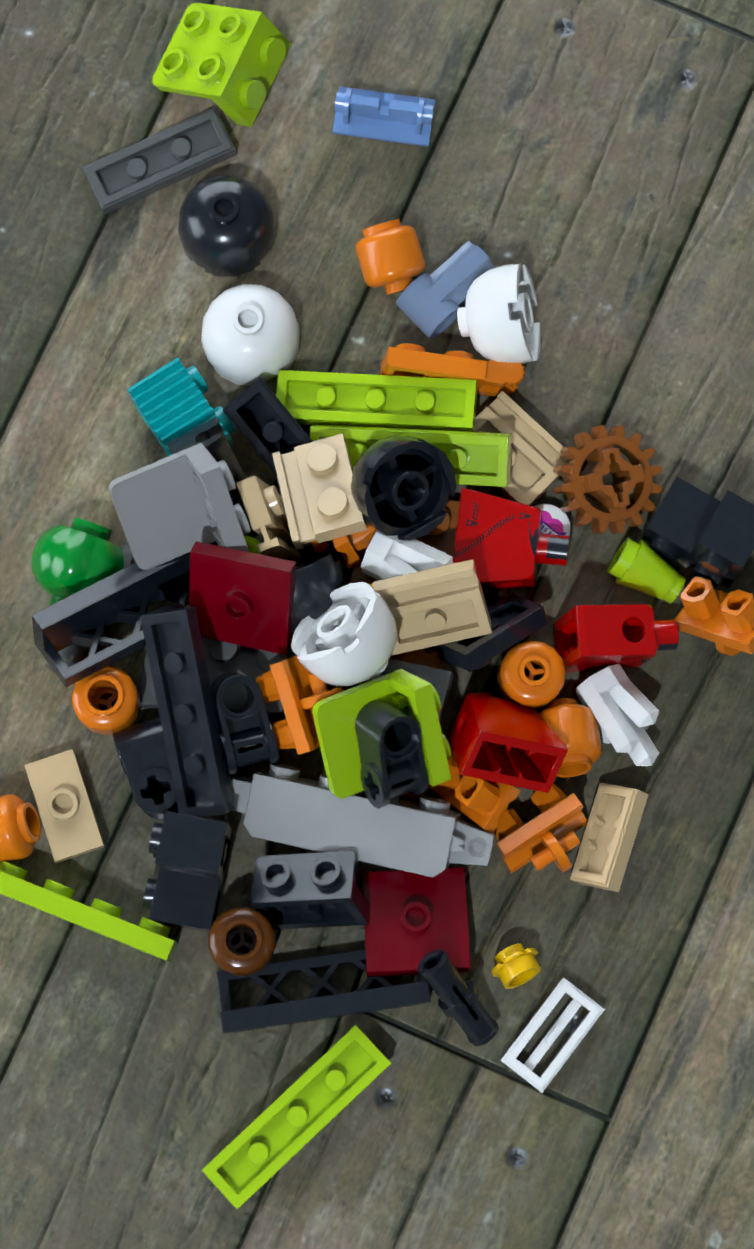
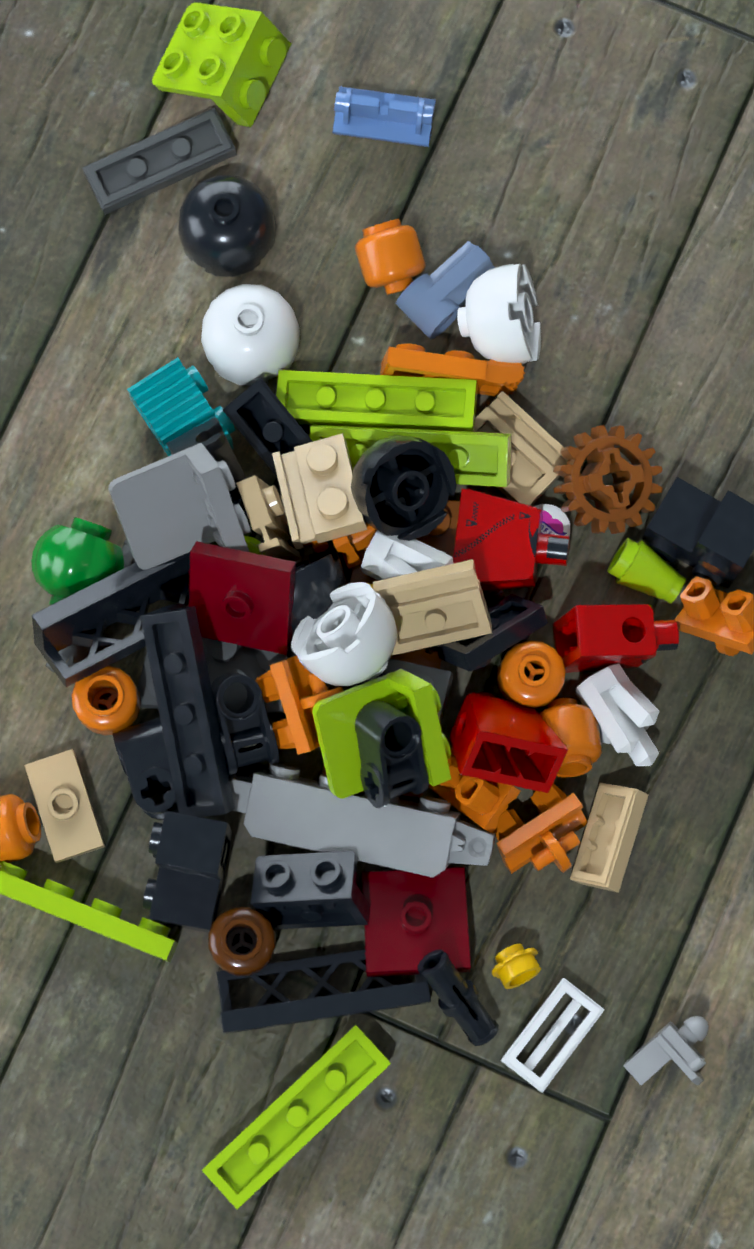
none -> light grey piece [624,1016,709,1086]

